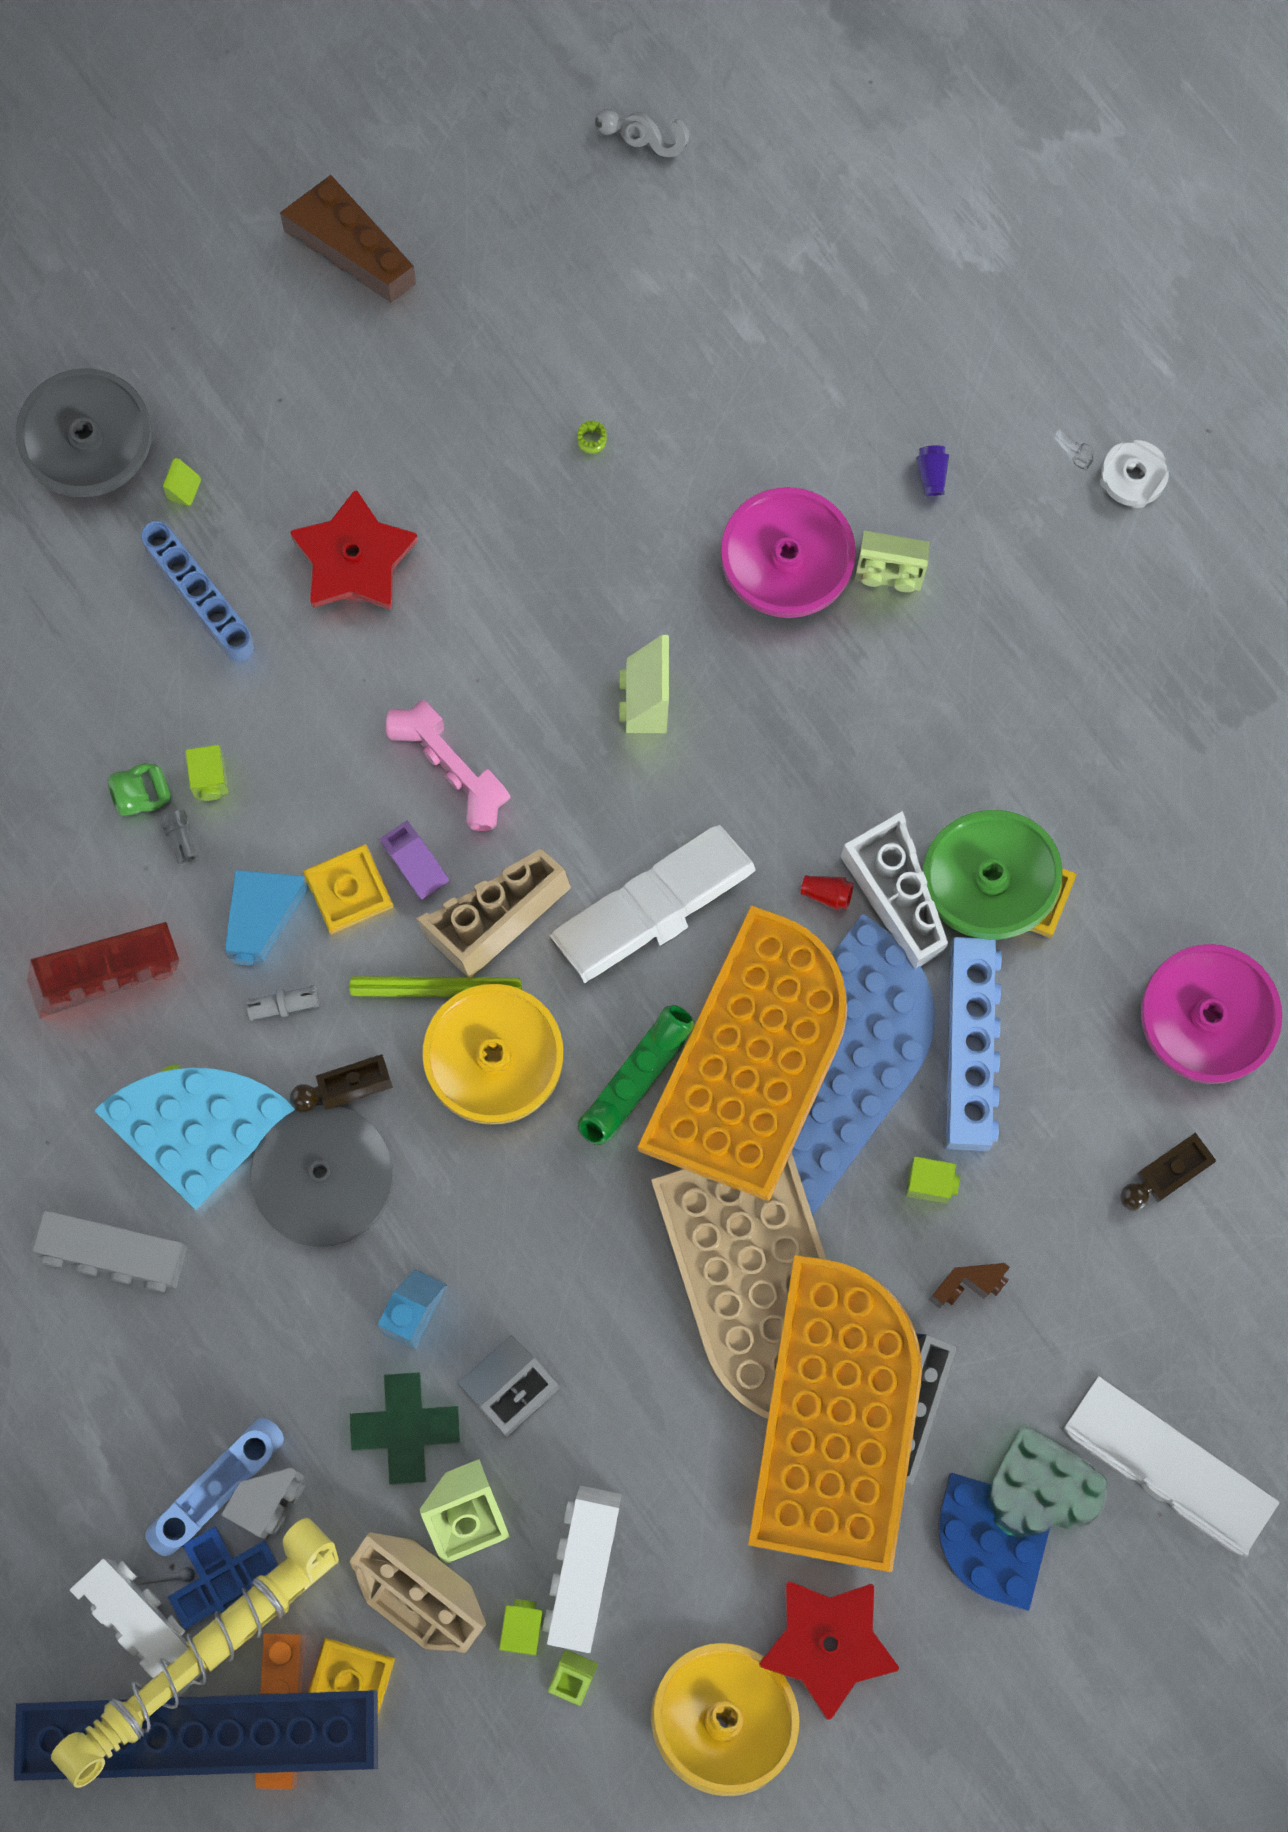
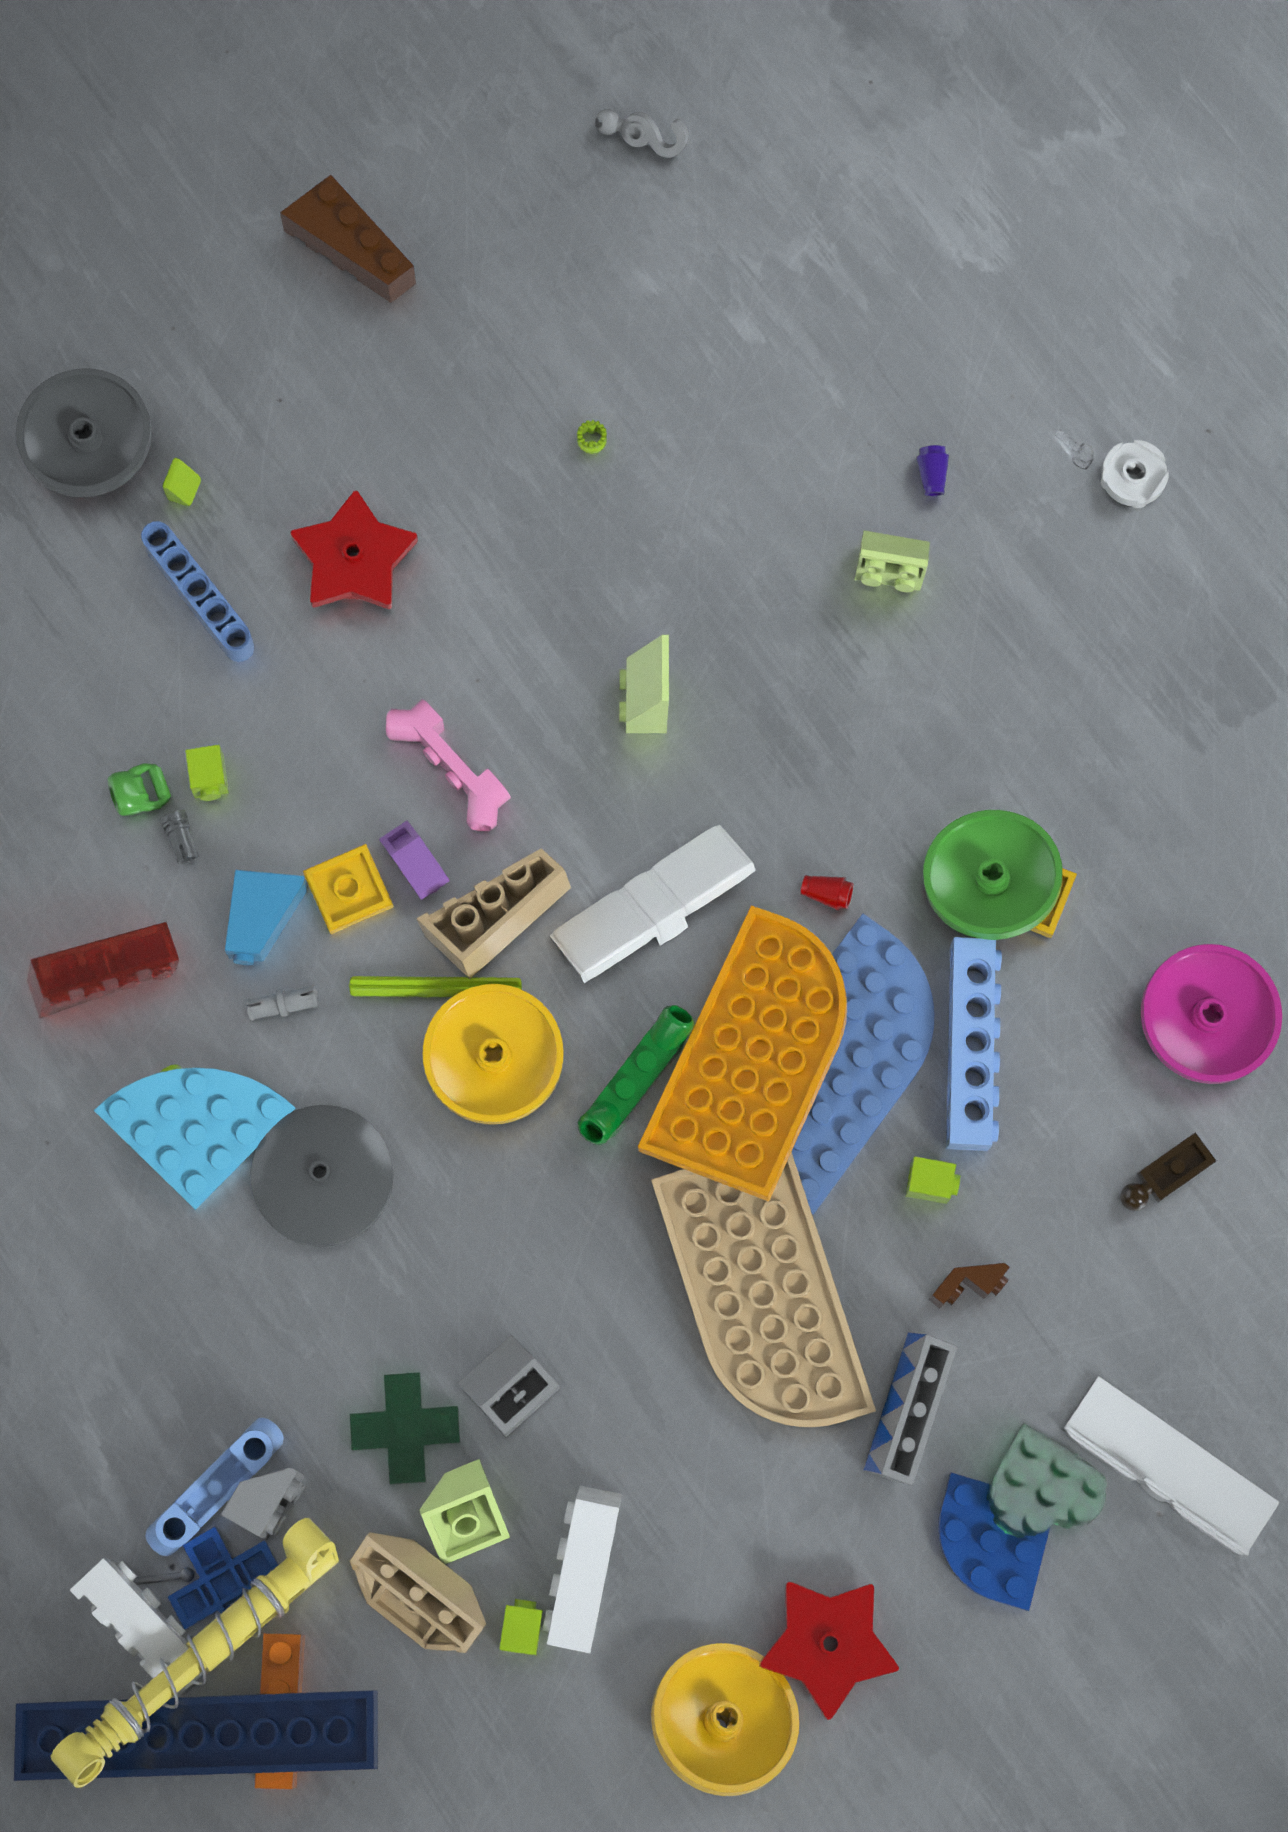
light grey brick [32,1210,187,1293] -> none
dark brown plate [289,1054,393,1112] -> none
yellow tile [308,1637,396,1716] -> none
dark azure slope [378,1270,447,1350] -> none
lime slope [547,1650,598,1707] -> none
dark pink dish [721,487,856,618] -> none
light orange plate [748,1255,922,1572] -> none
white wedge [840,811,948,969] -> none

